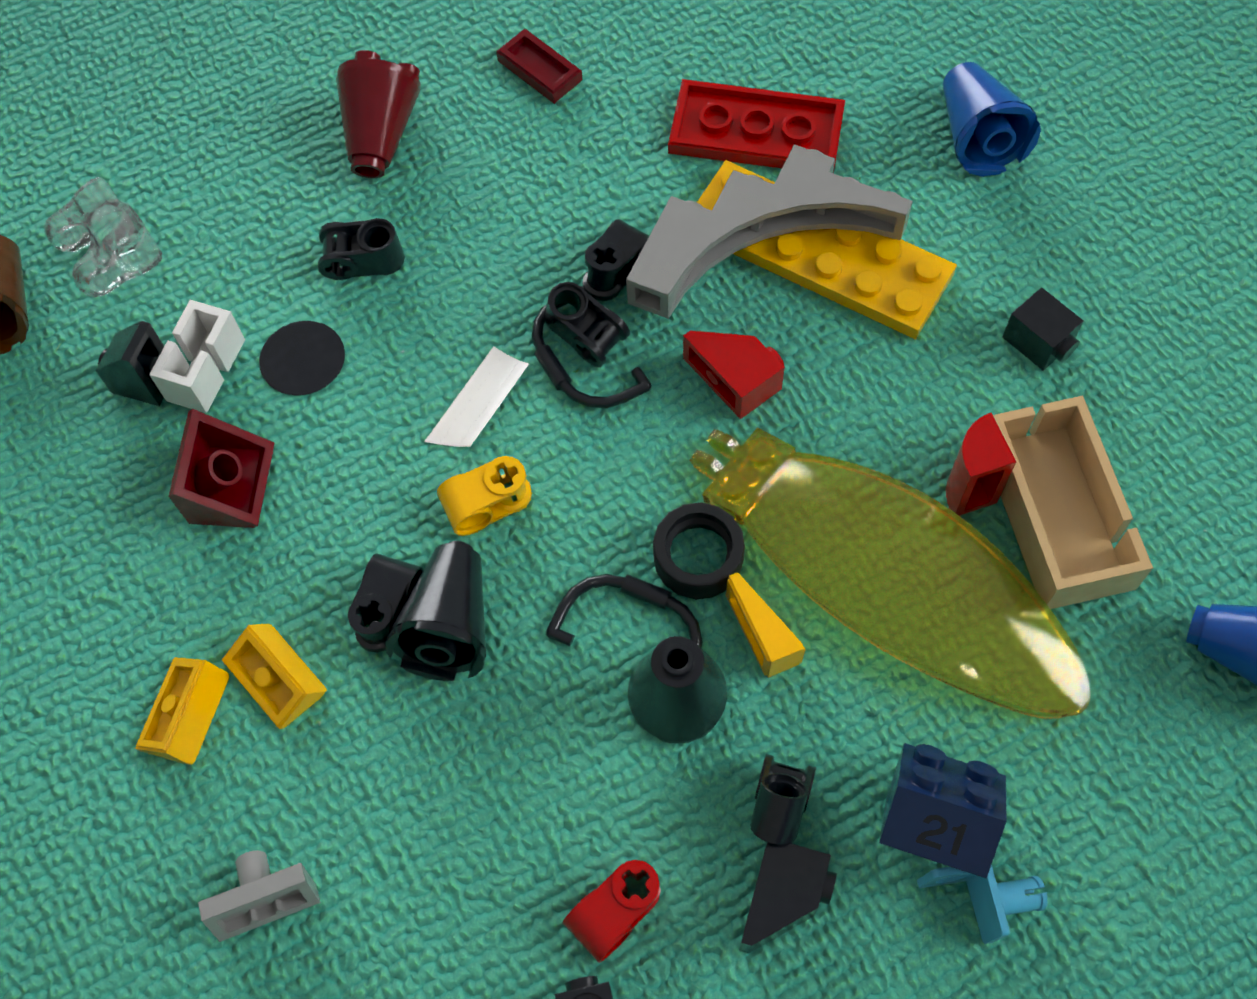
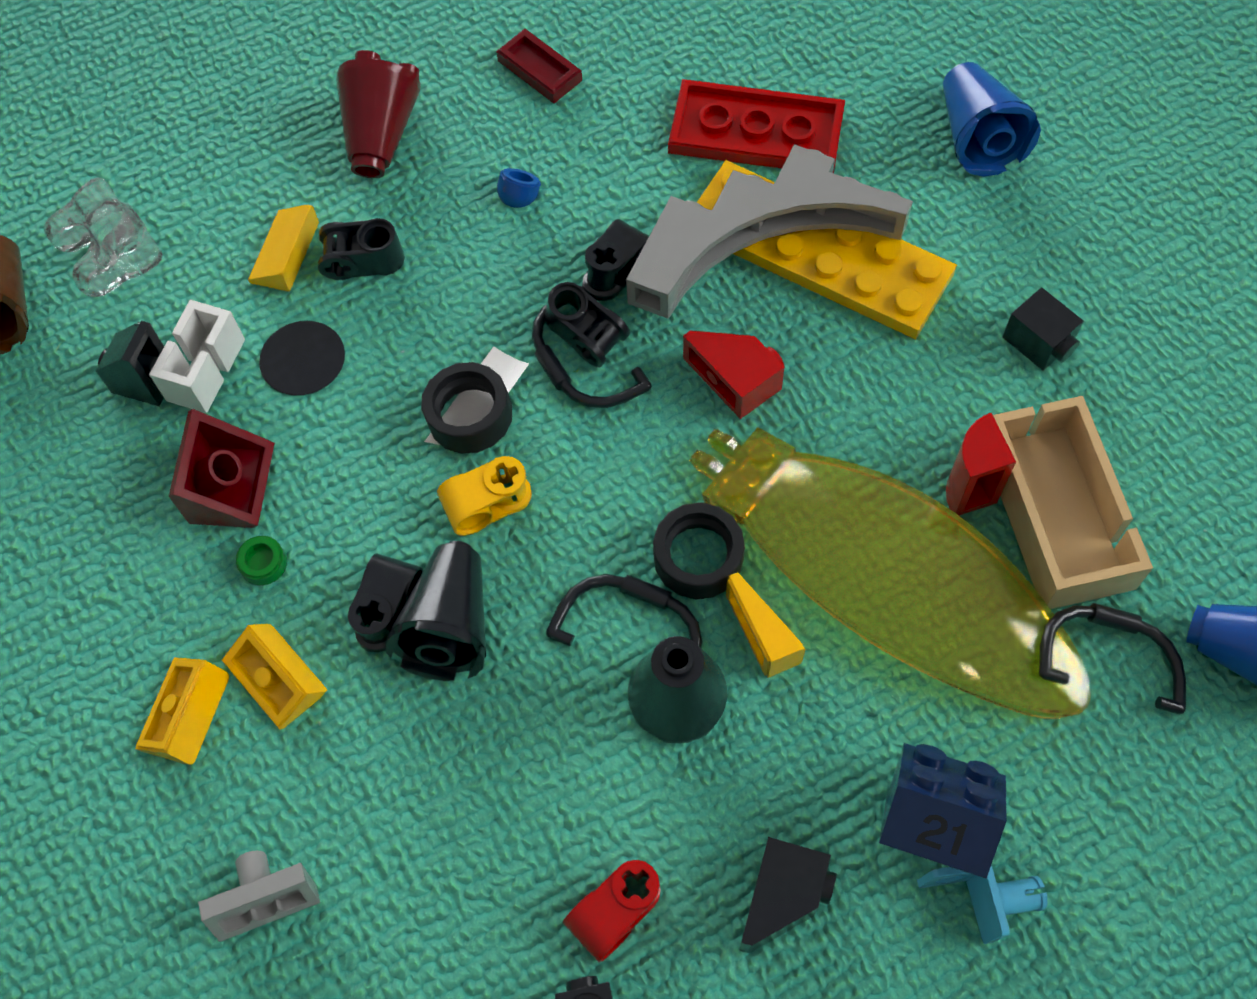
black piece [750,754,816,845] -> none
none -> green tile [236,536,287,586]
none -> yellow slope [248,205,319,292]
none -> black tyre [421,362,512,454]
none -> blue piece [497,168,541,208]
none -> black piece [1039,603,1186,714]

